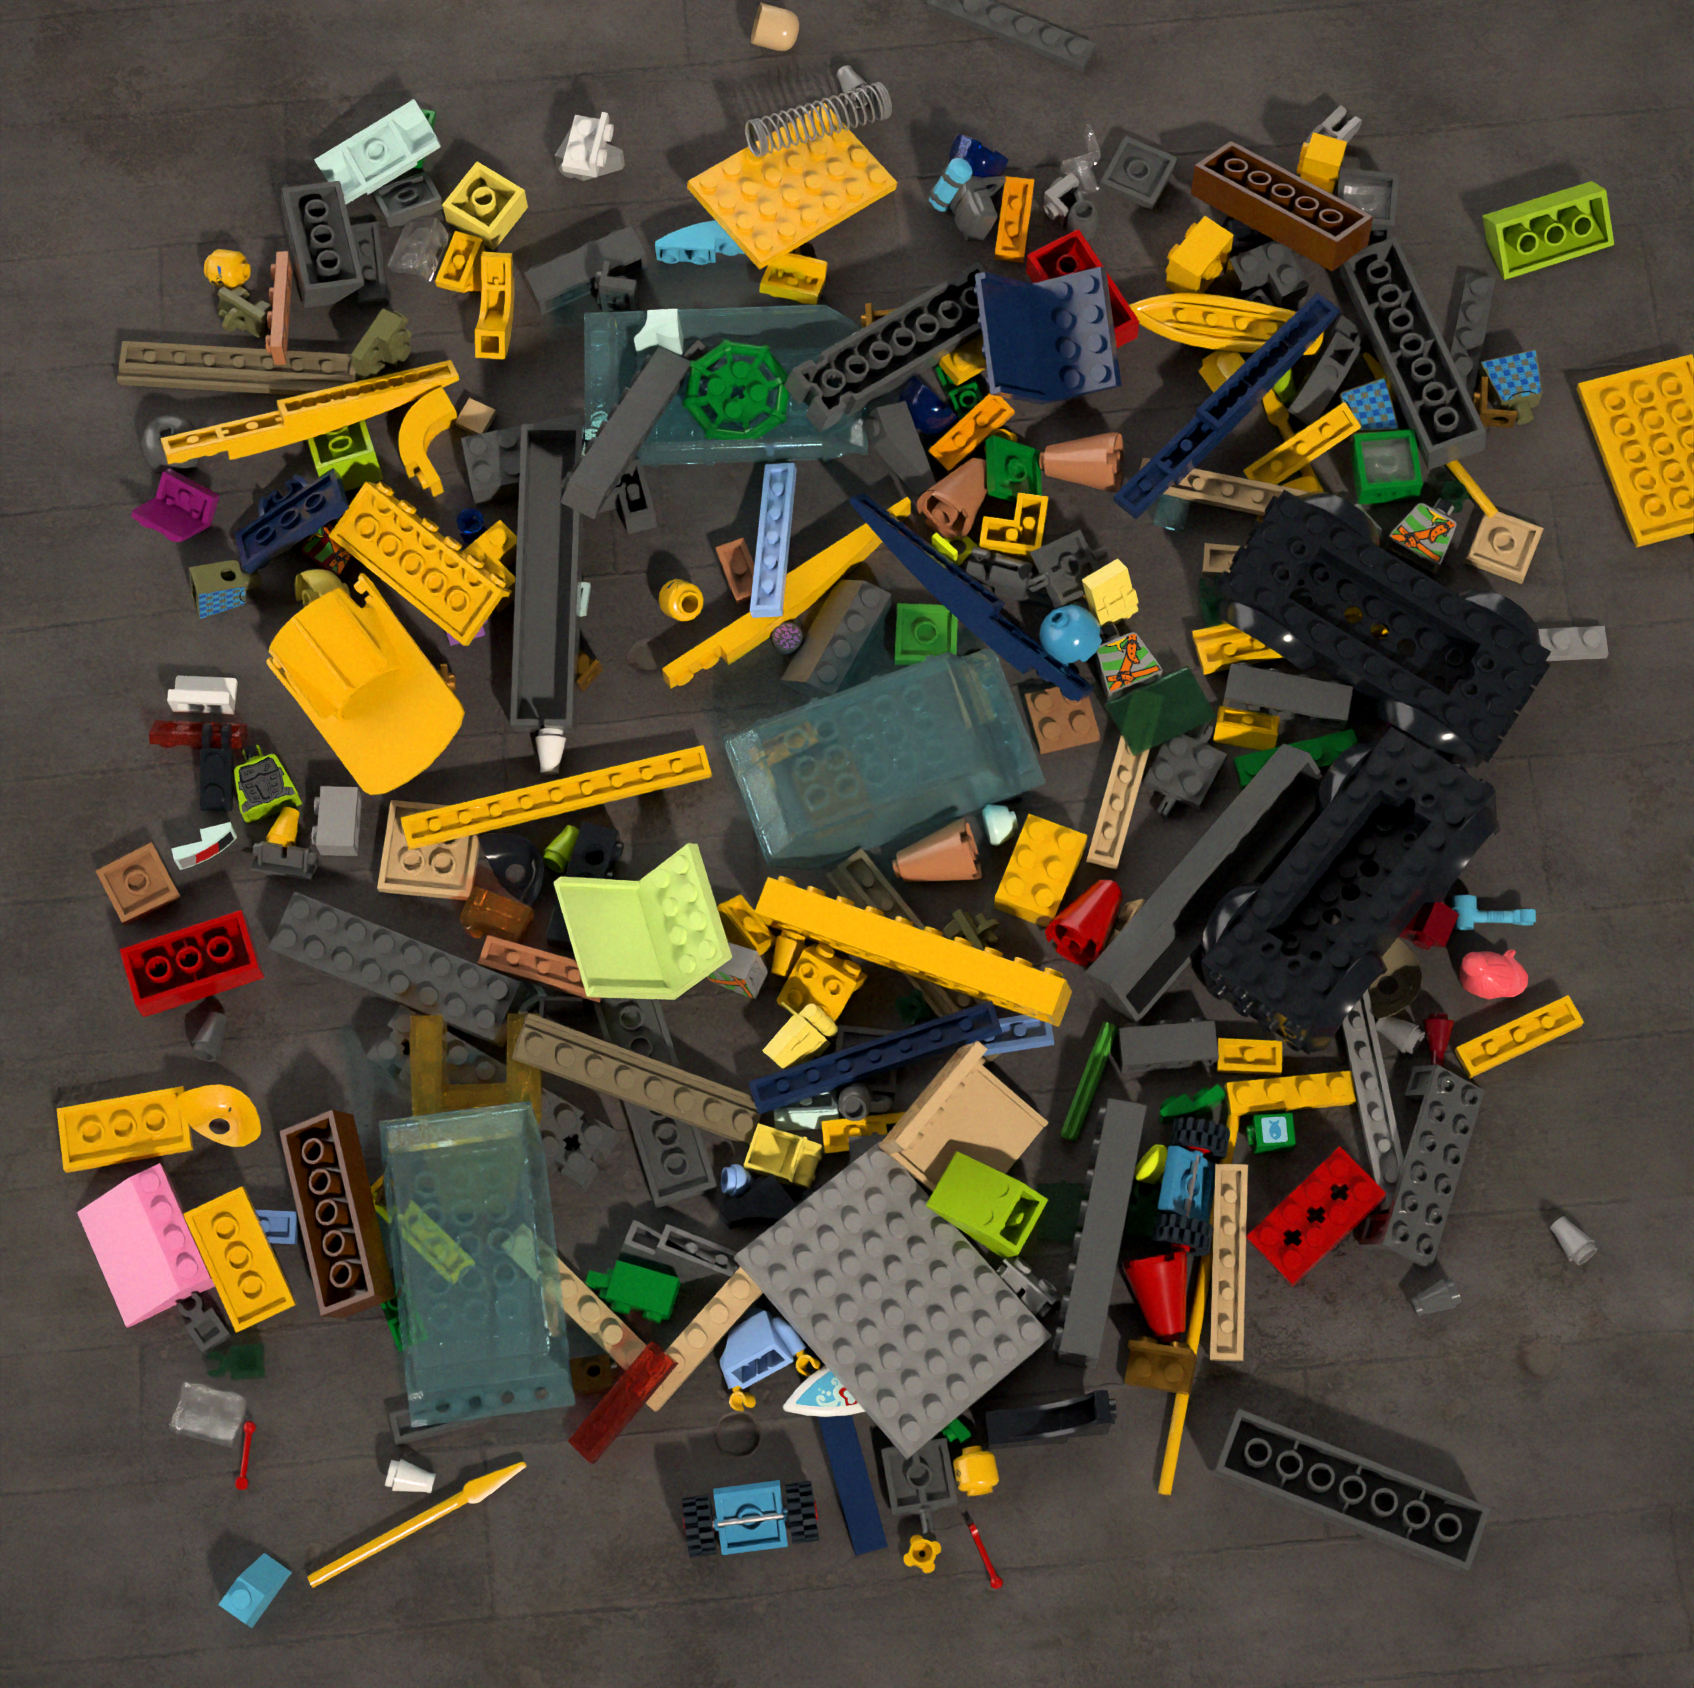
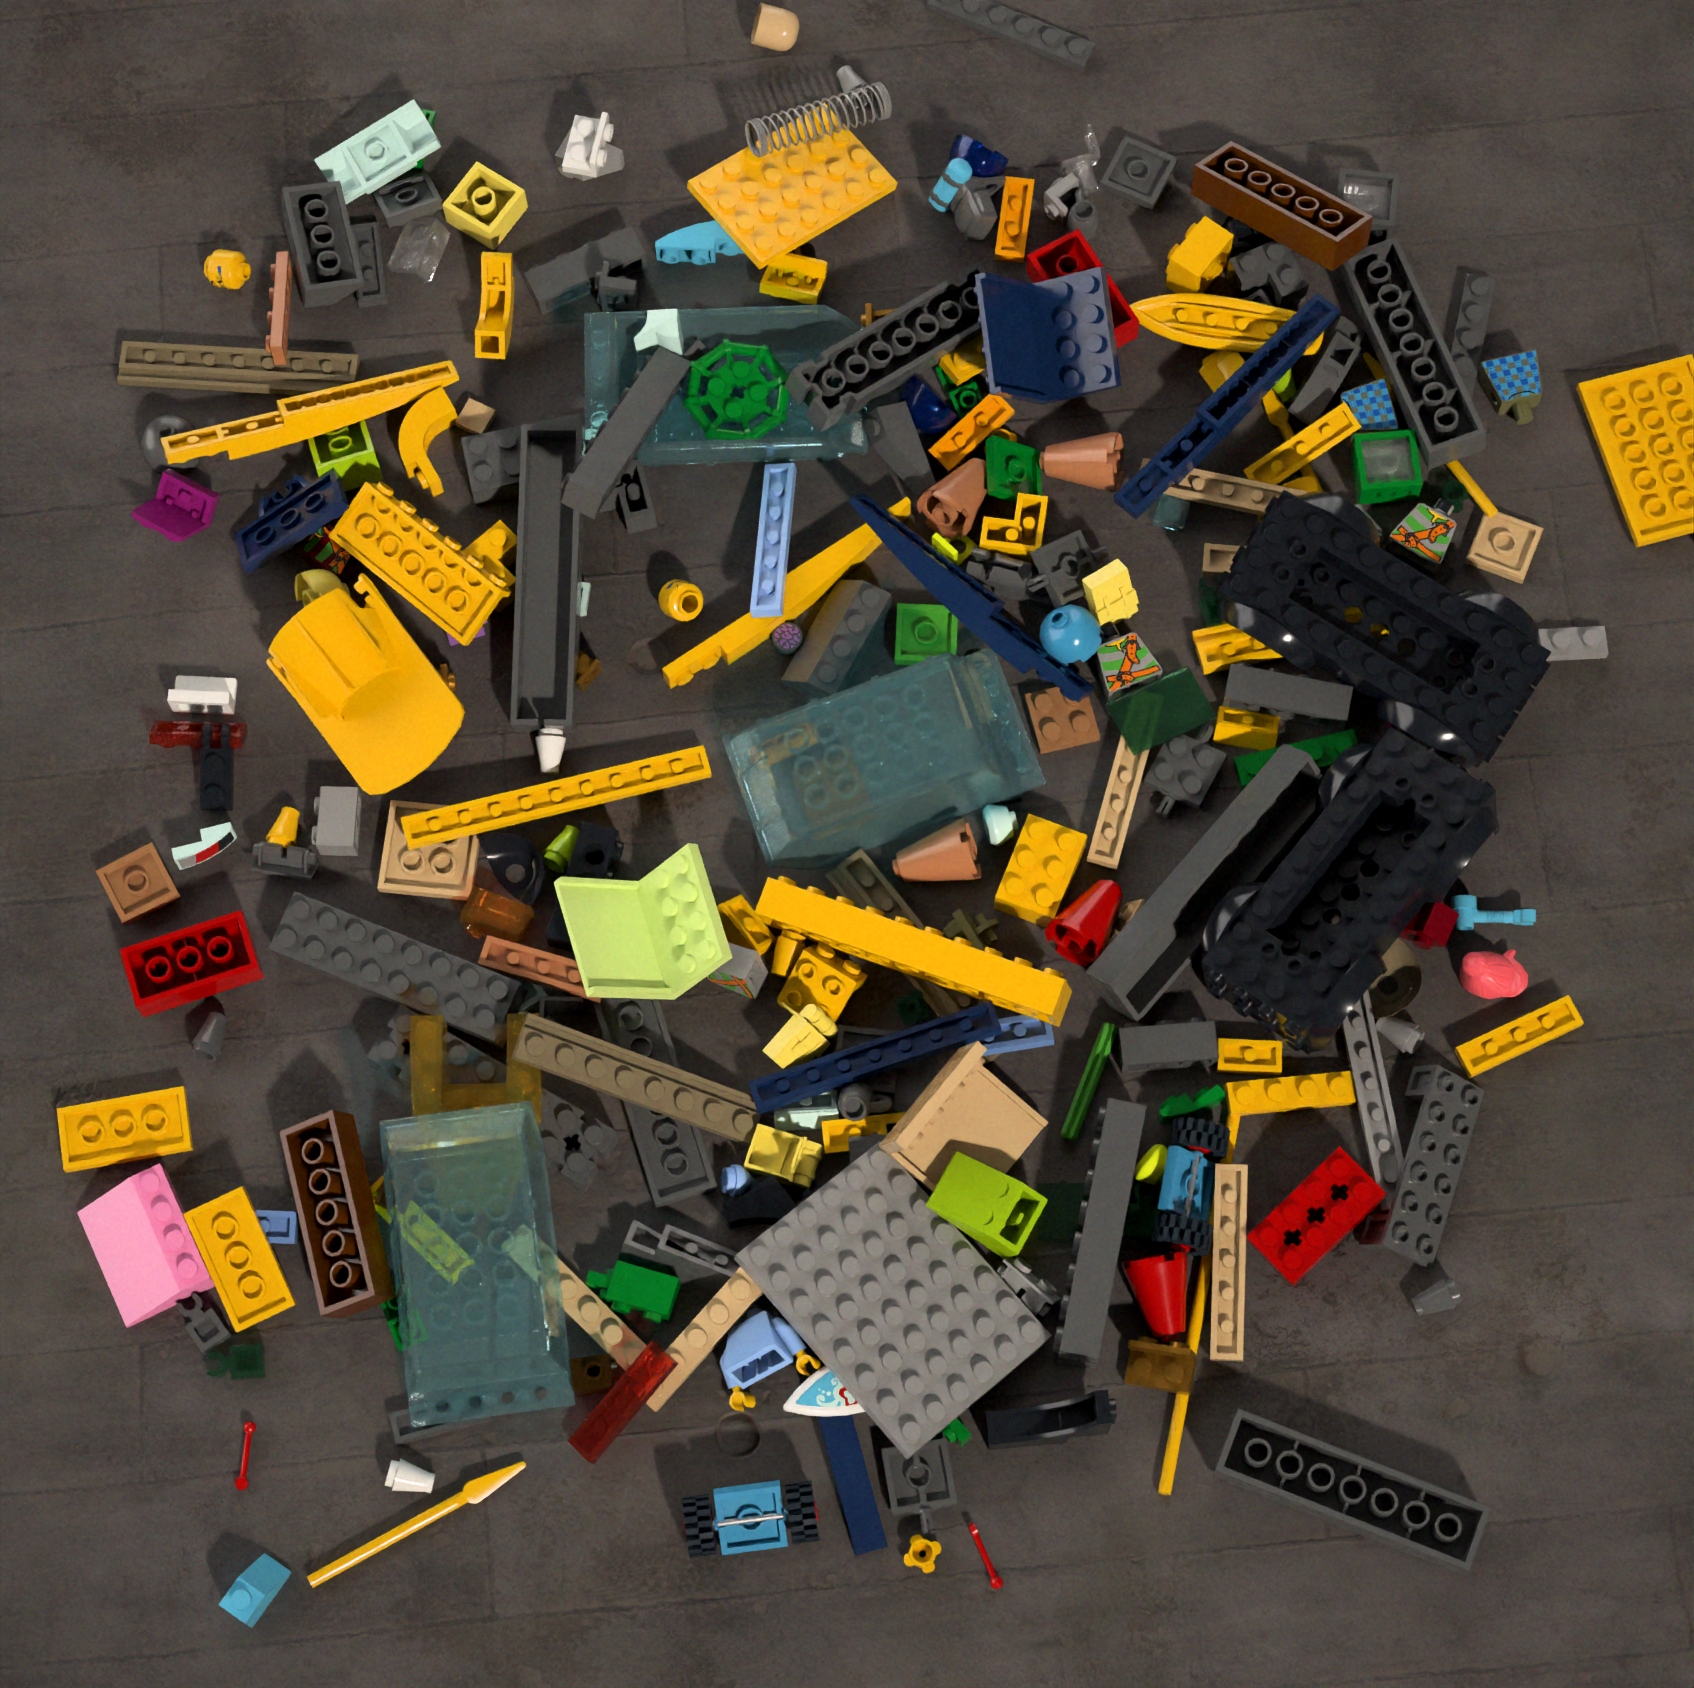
clear bracket [170,1382,246,1448] -> none
yellow piece [177,1084,261,1147] -> none
olive torso [189,560,262,619] -> none
olive hips [217,285,272,338] -> none
torso [234,745,302,824] -> none
olive plate [351,308,412,381] -> none
yellow slope [435,231,485,293] -> none
clear blue bush [457,508,487,545] -> none
nougat plate [715,537,754,605] -> none
yellow head [953,1446,999,1497] -> none
green brick [1246,1113,1296,1154] -> none
yellow brick [1296,132,1347,195] -> none
light grey piece [1306,105,1362,143] -> none
dark red cone [1423,1013,1455,1068] -> none
pearl gold bracket [1472,376,1517,428] -> none
lime slope [1482,181,1614,280] -> none
light grey cone [1550,1216,1597,1265] -> none

